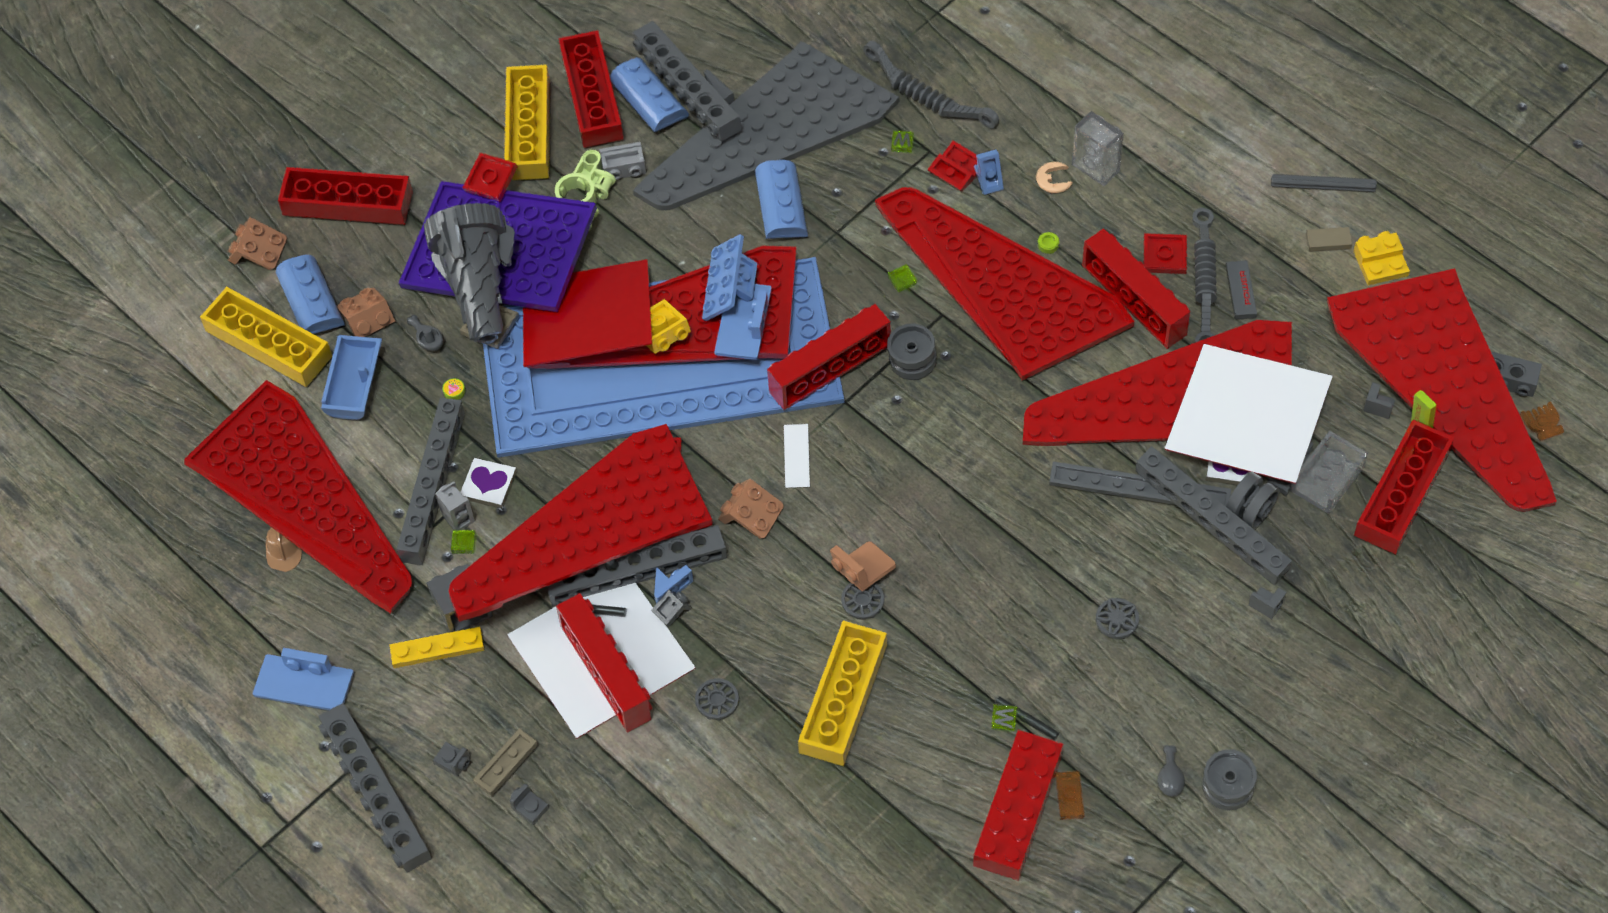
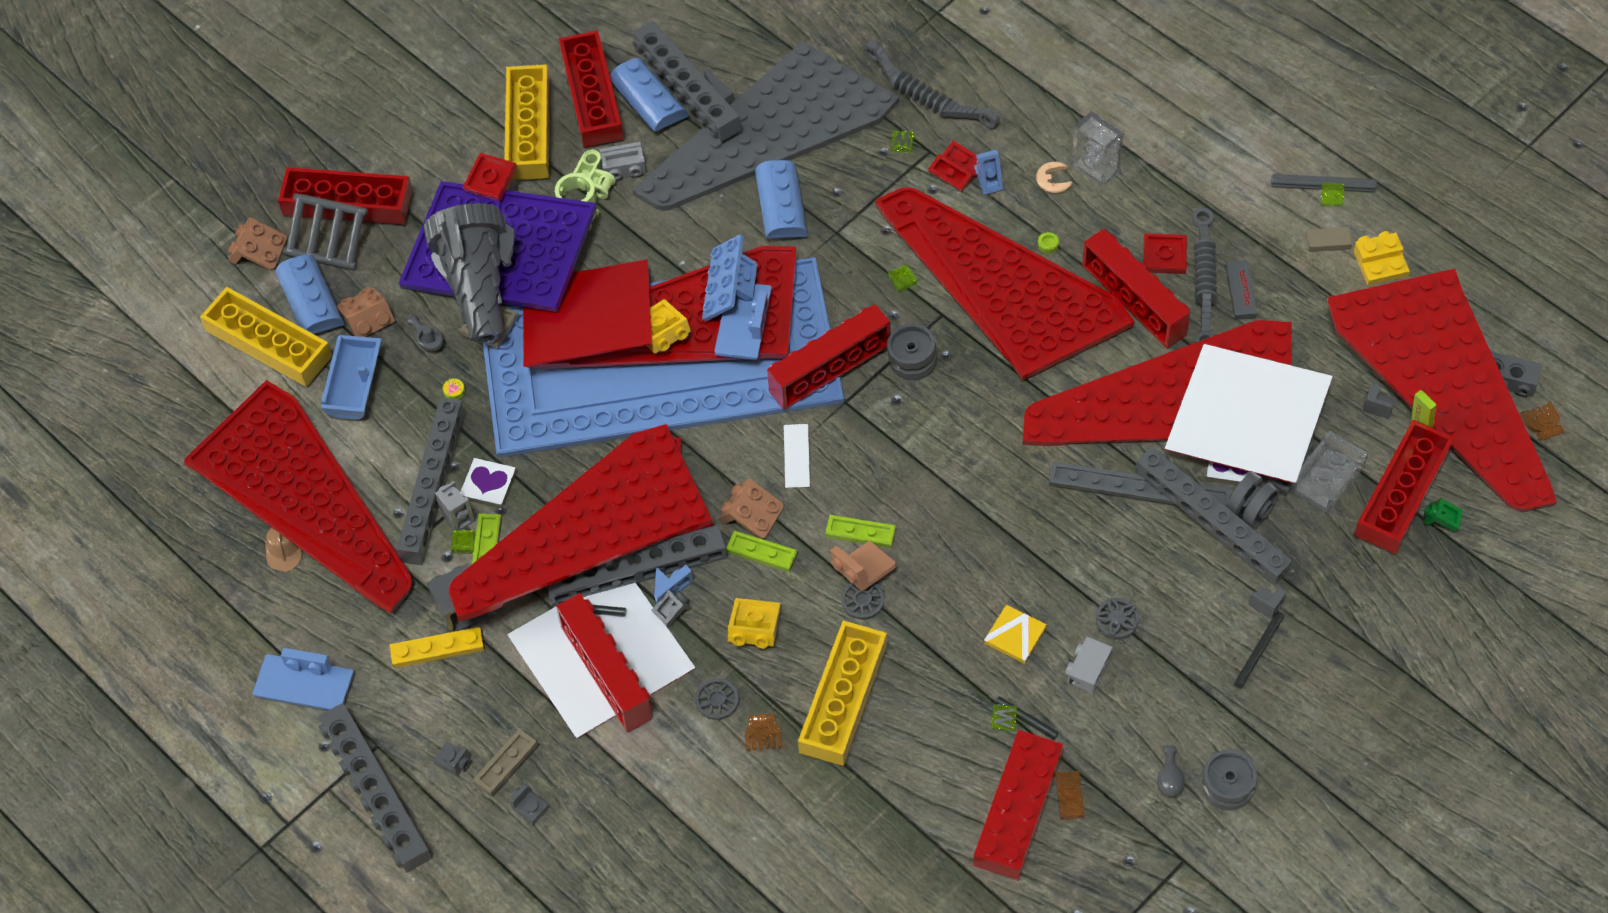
none -> dark grey bar [283,193,368,270]
none -> lime tile [472,514,502,564]
none -> lime tile [726,531,798,573]
none -> yellow plate [728,598,781,648]
none -> clear orange piece [745,713,782,752]
none -> lime tile [825,515,896,549]
none -> yellow tile [984,605,1047,664]
none -> light grey hinge [1065,637,1113,695]
none -> pearl dark grey bar [1234,611,1284,689]
none -> clear neon green tile [1321,183,1344,205]
none -> green bracket [1424,498,1464,532]

